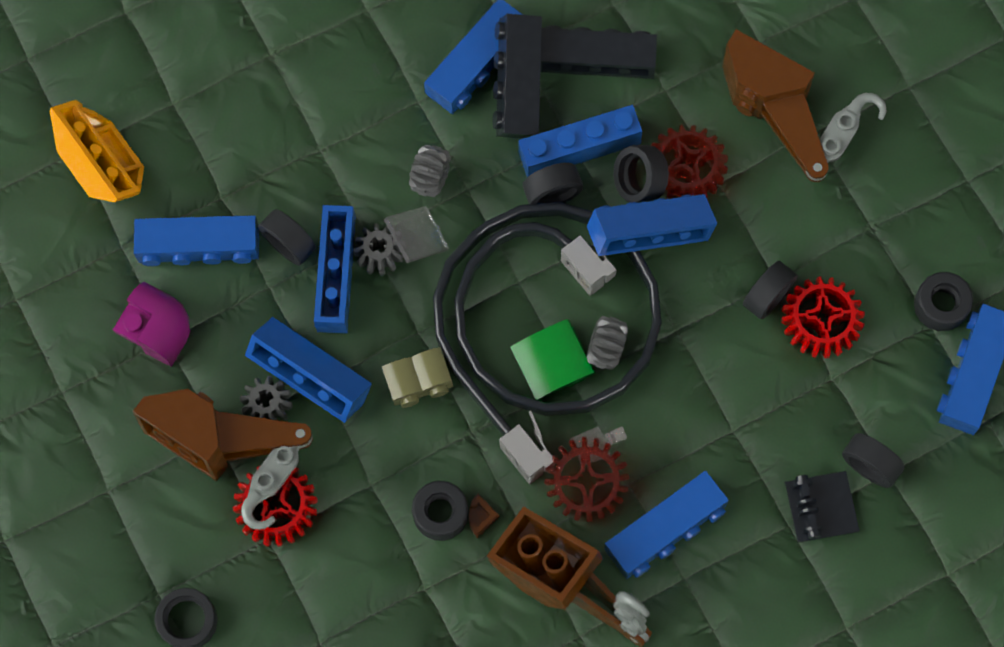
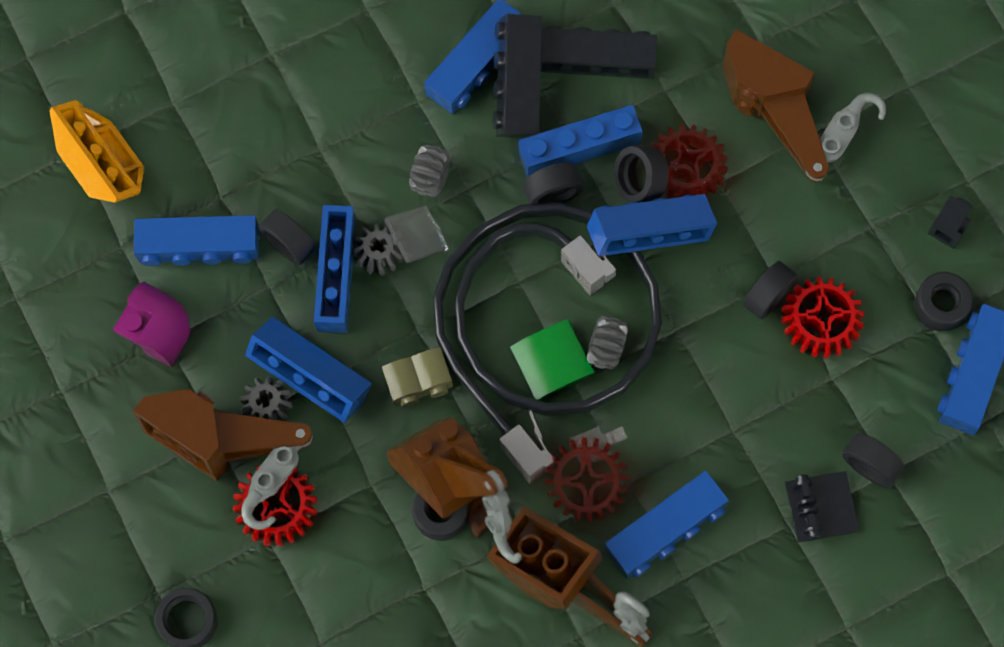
none -> reddish brown slope [387,417,521,563]
none -> black brick [928,195,972,249]

